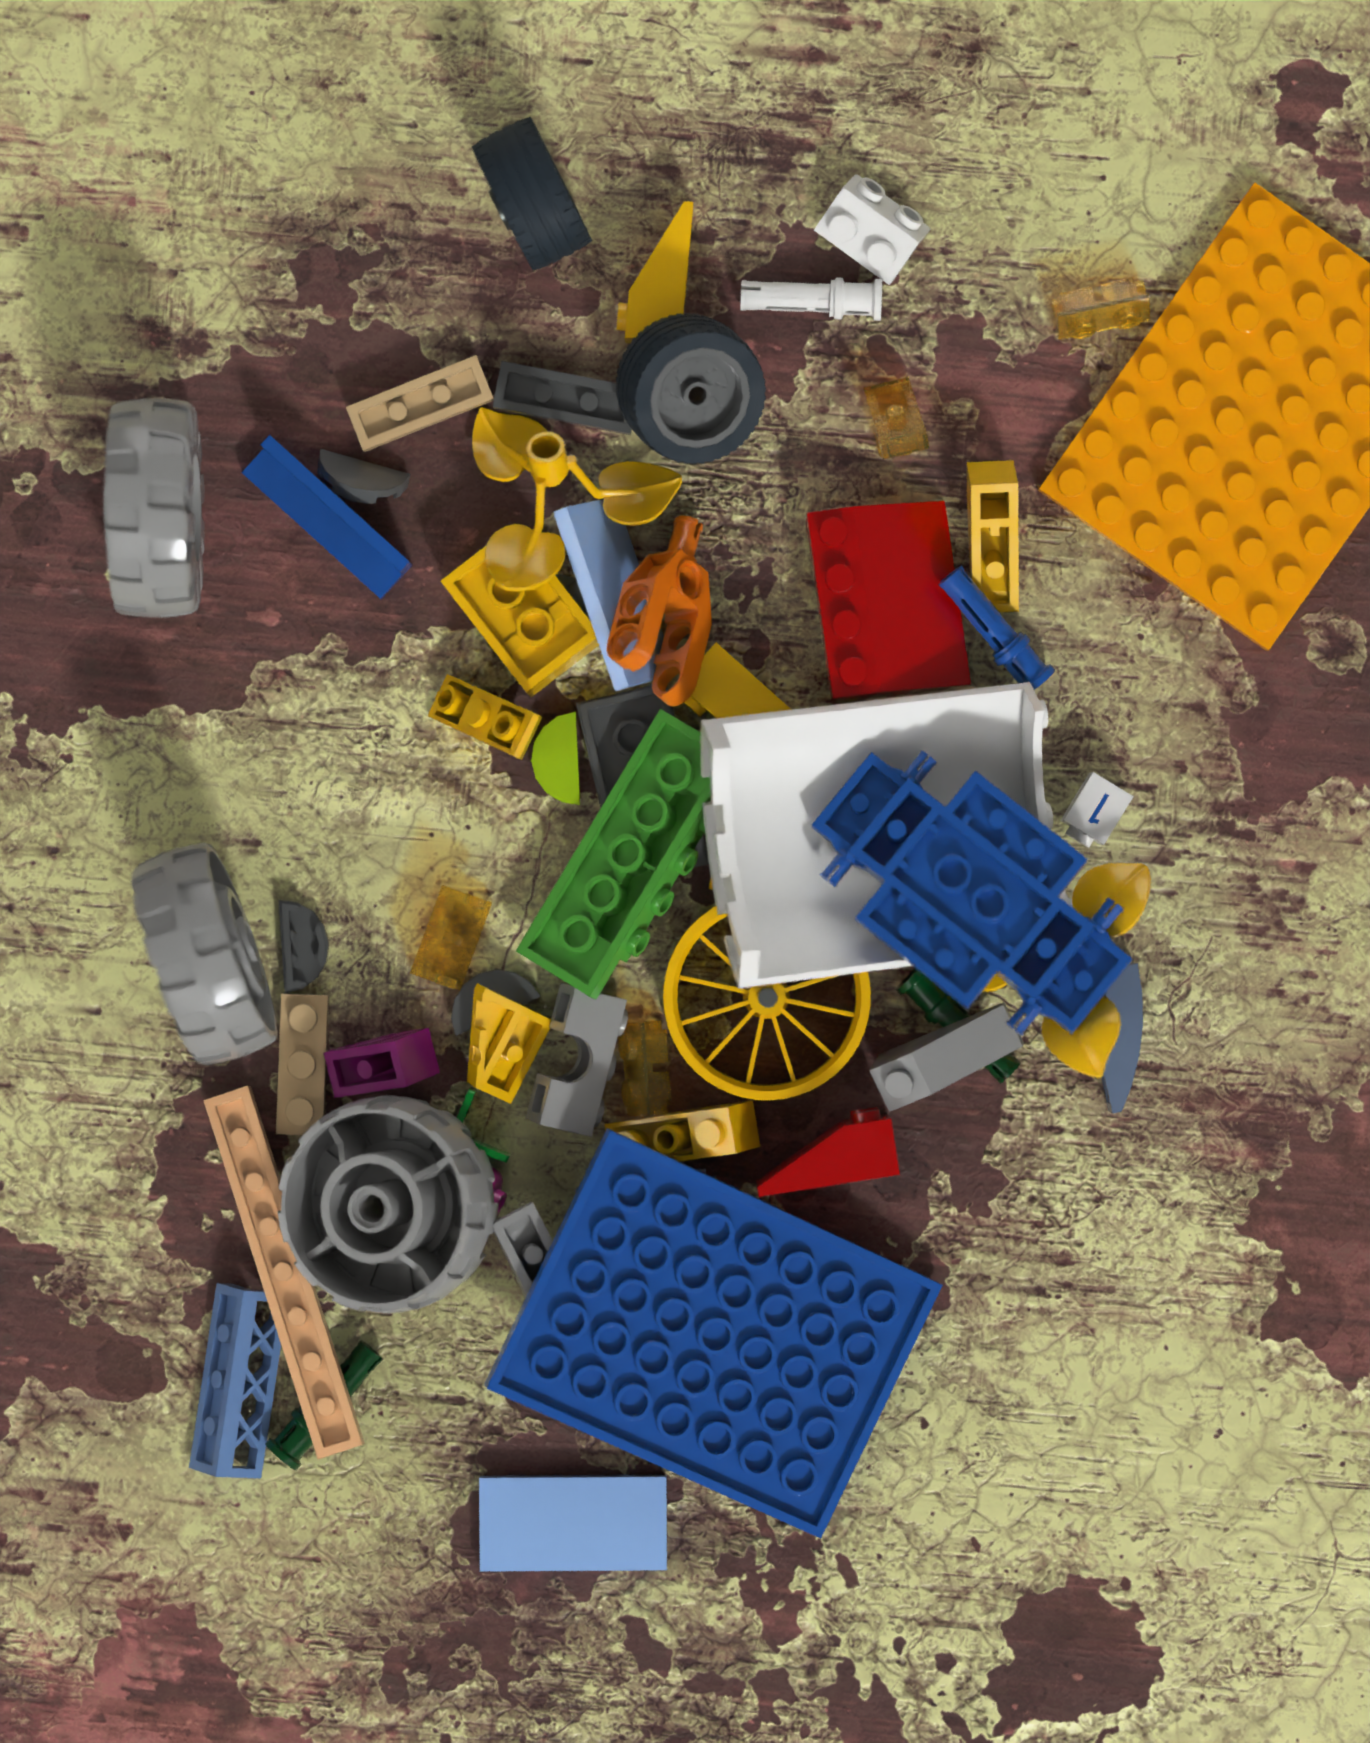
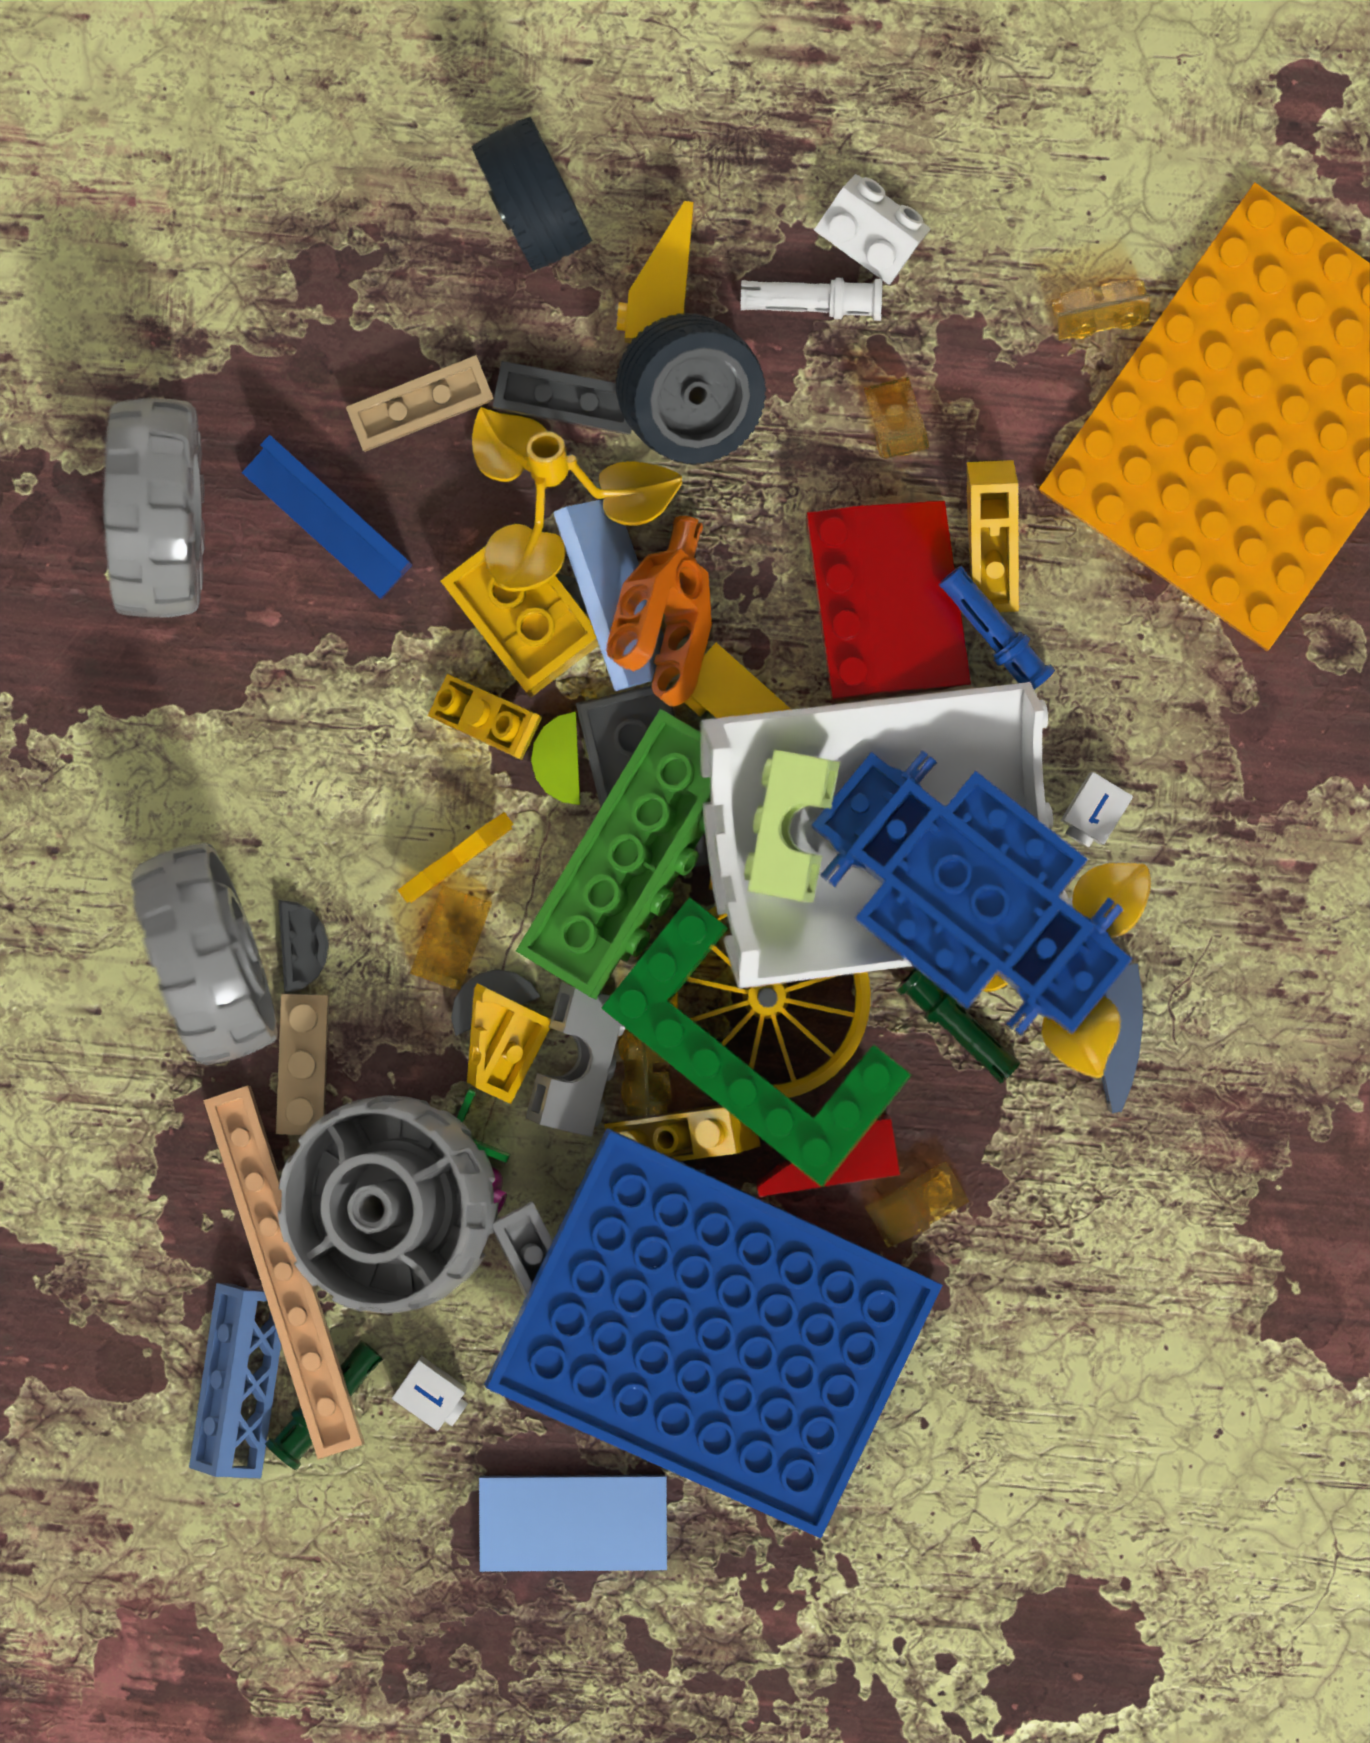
dark grey tile [317,449,410,504] -> none
magenta slope [323,1027,440,1098] -> none
light grey slope [869,1002,1024,1112] -> none
none -> white brick [392,1355,468,1431]
none -> yellow tile [398,812,514,903]
none -> green plate [601,897,912,1187]
none -> yellowish green arch [744,750,840,902]
none -> clear yellow slope [864,1160,970,1247]

